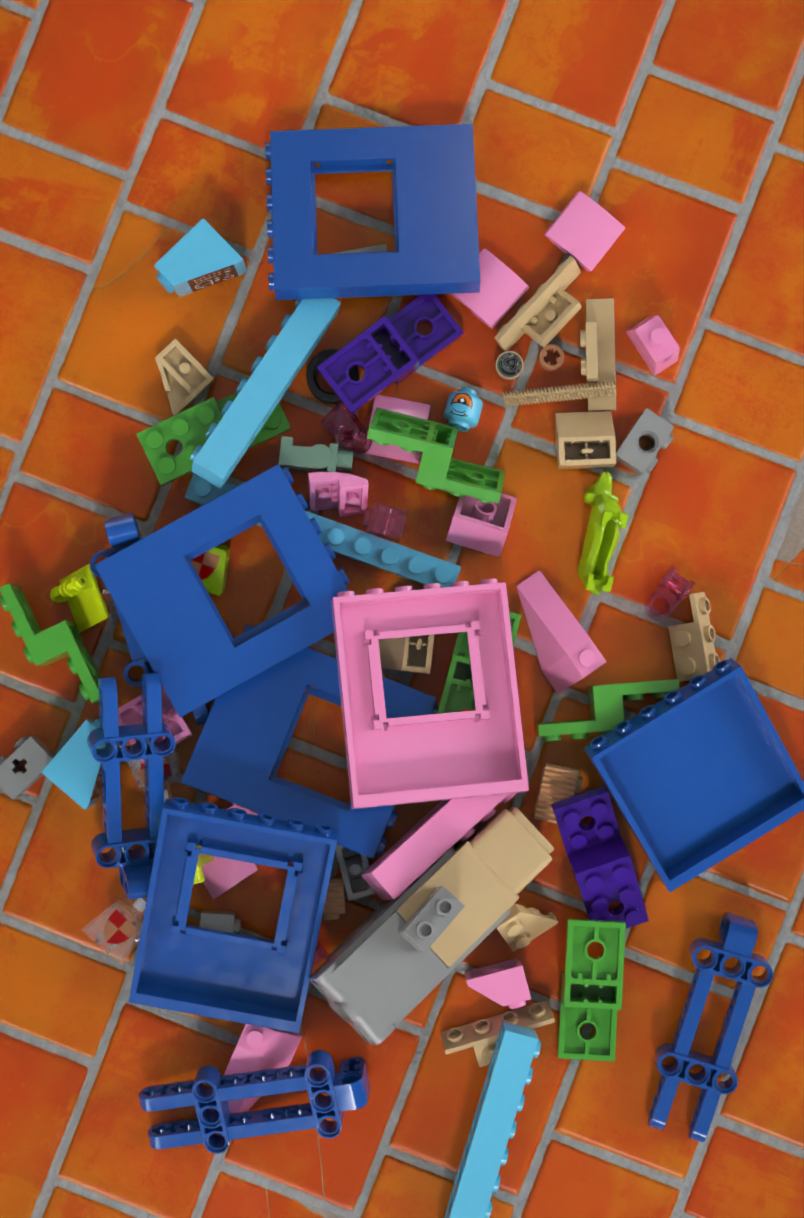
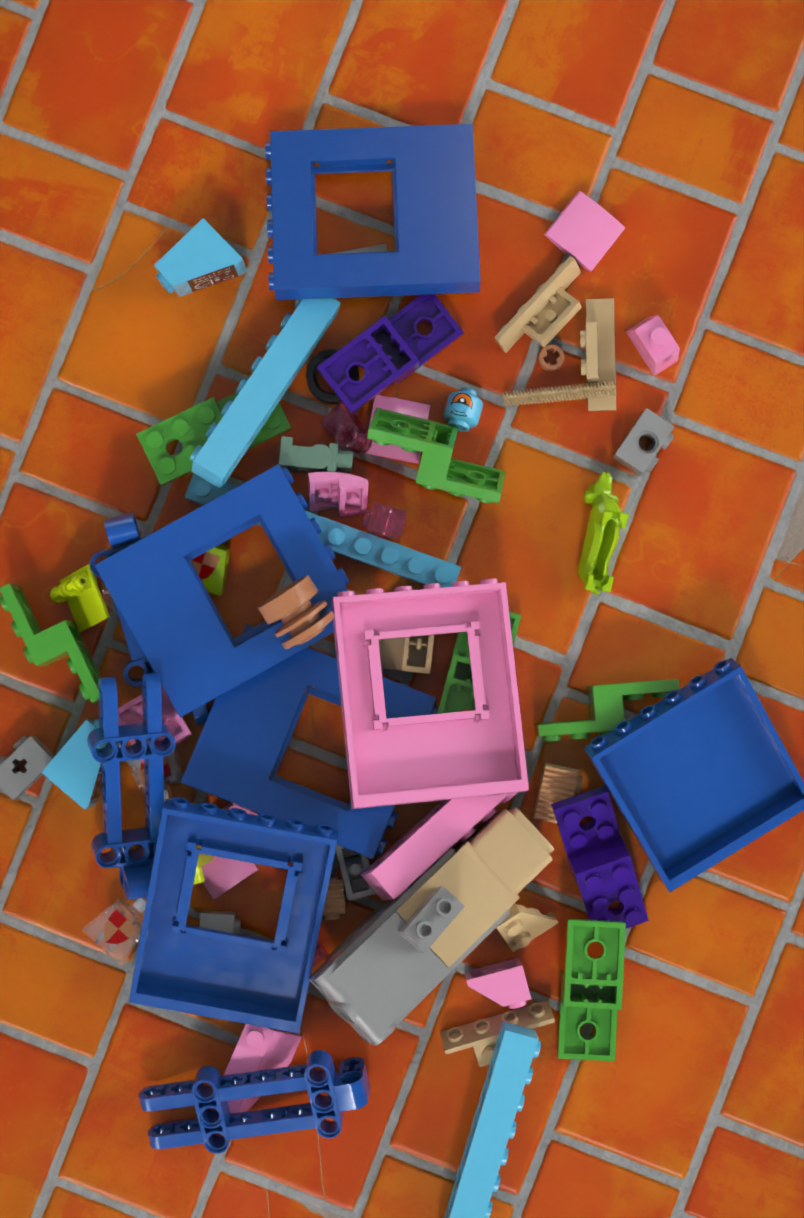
tan wing [155,338,215,416] -> none
bright pink slope [446,493,517,557] -> none
bright pink slope [451,248,529,329] -> none
tile [495,351,524,380] -> none
bright pink wedge [516,570,607,694] -> none
tan slope [555,411,616,469] -> none
clear pink piece [645,566,695,620] -> none
blue beam [648,912,773,1142] -> none
tan bracket [668,592,720,682] -> none
none -> nougat wheel [257,575,336,650]

